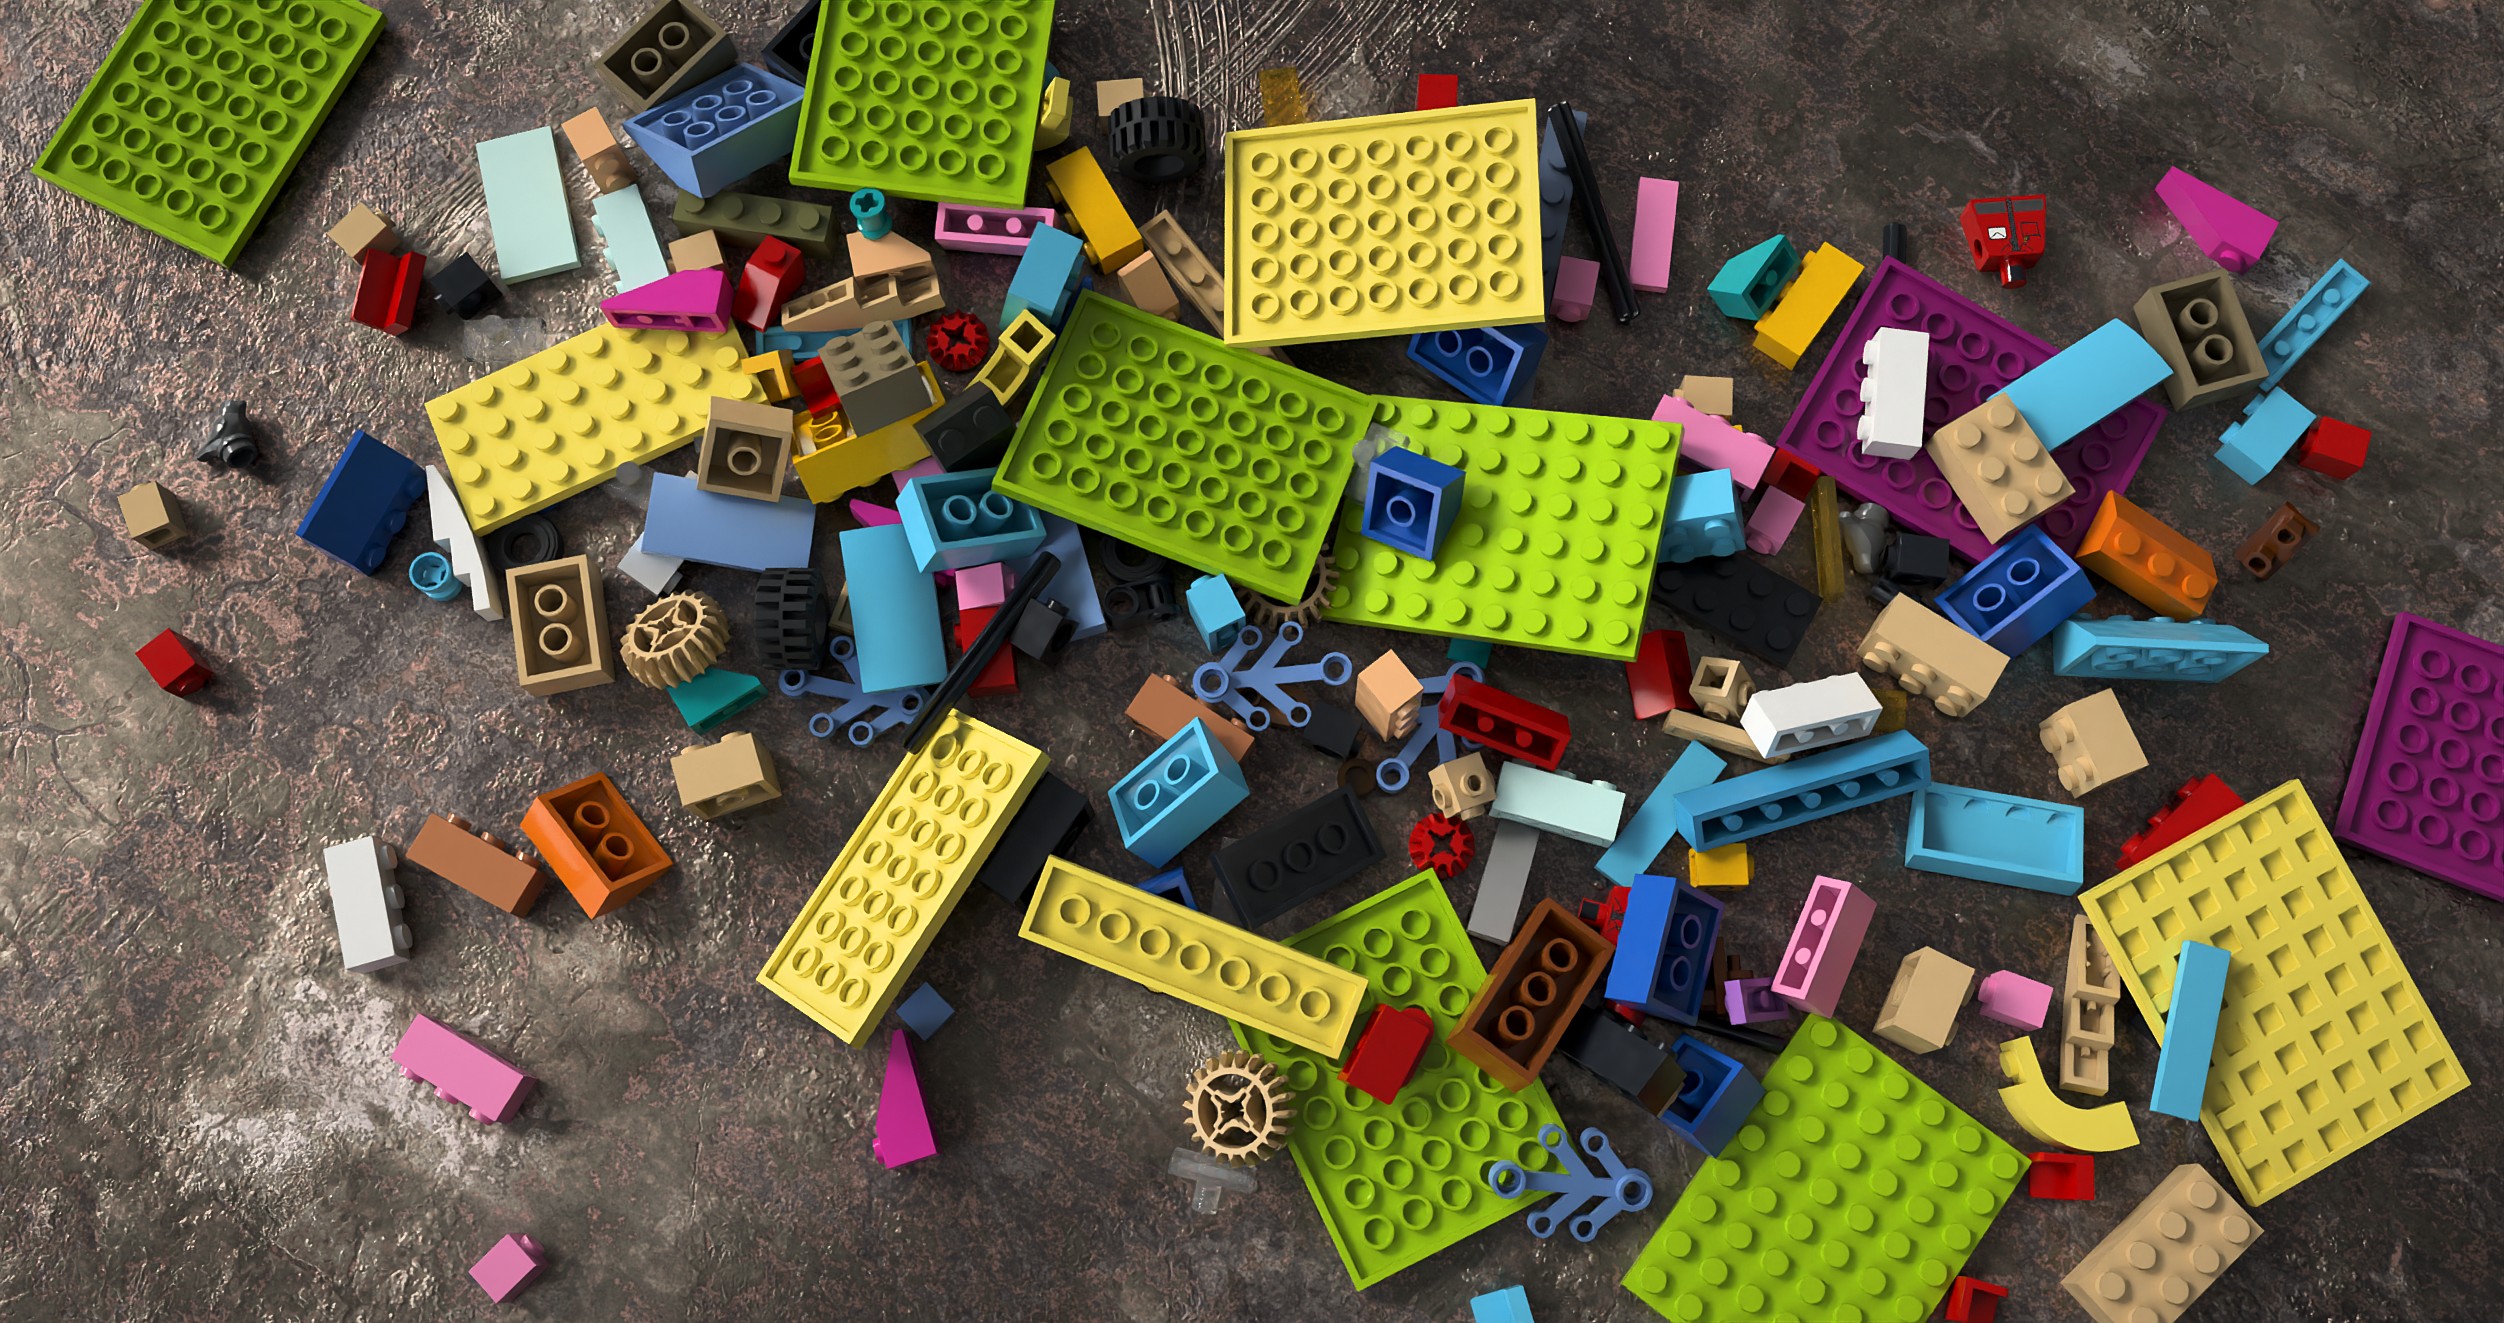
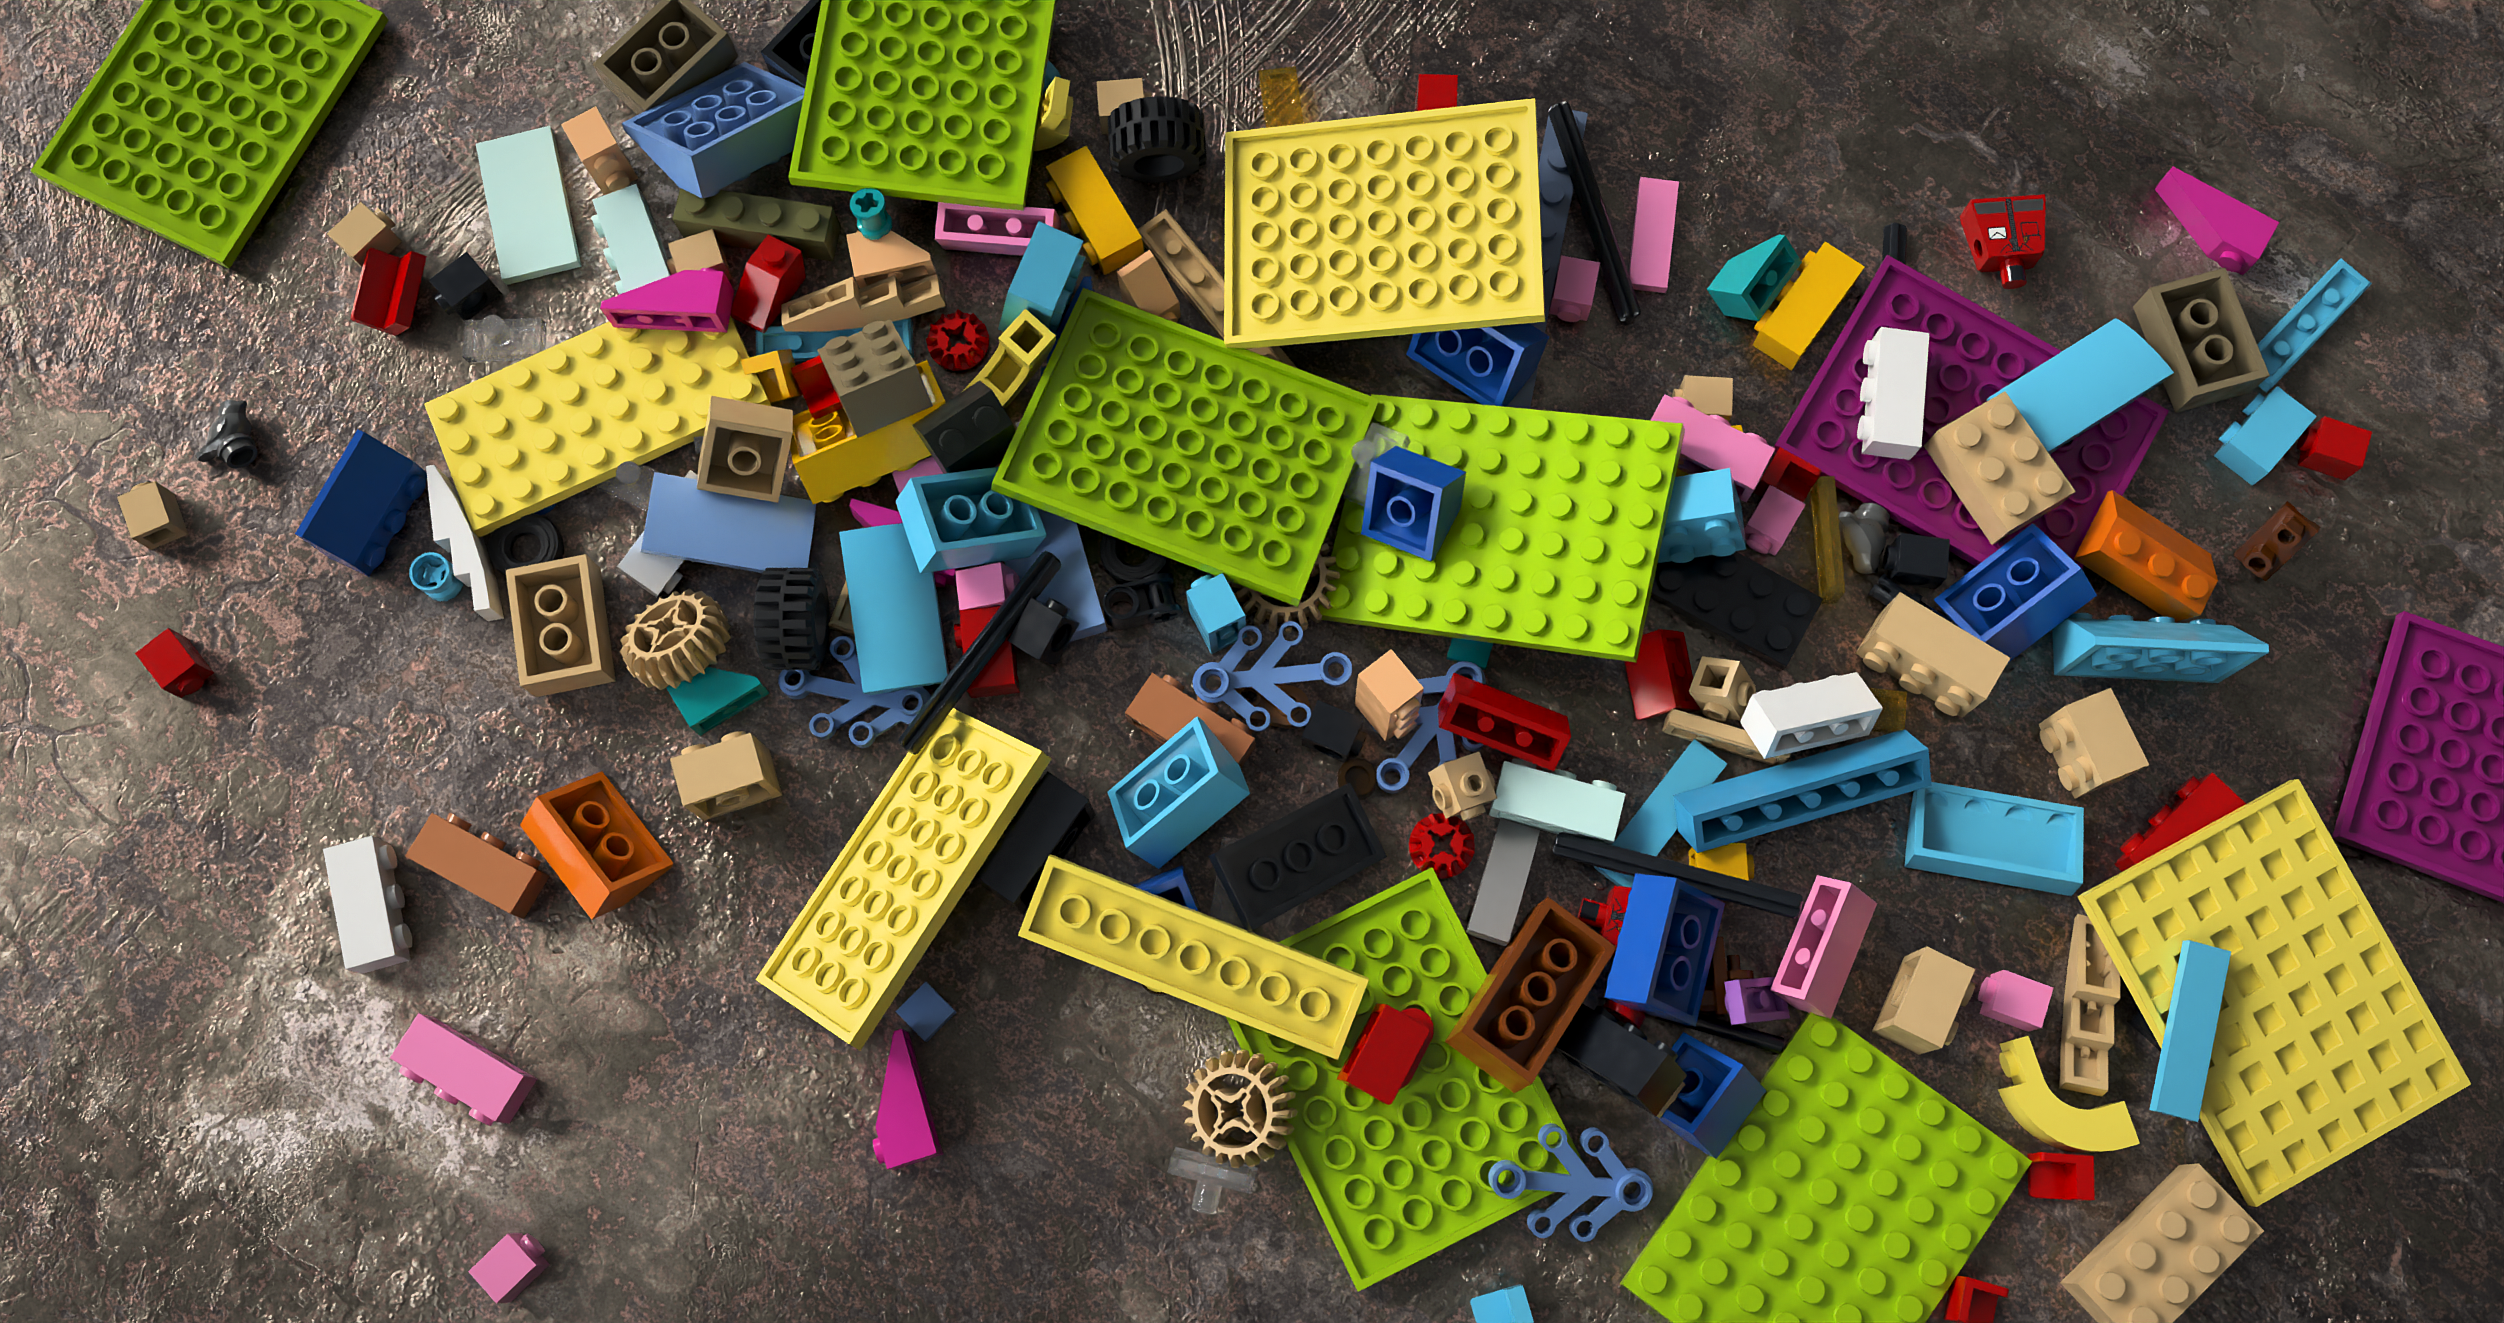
none -> black axle [1553,832,1803,919]

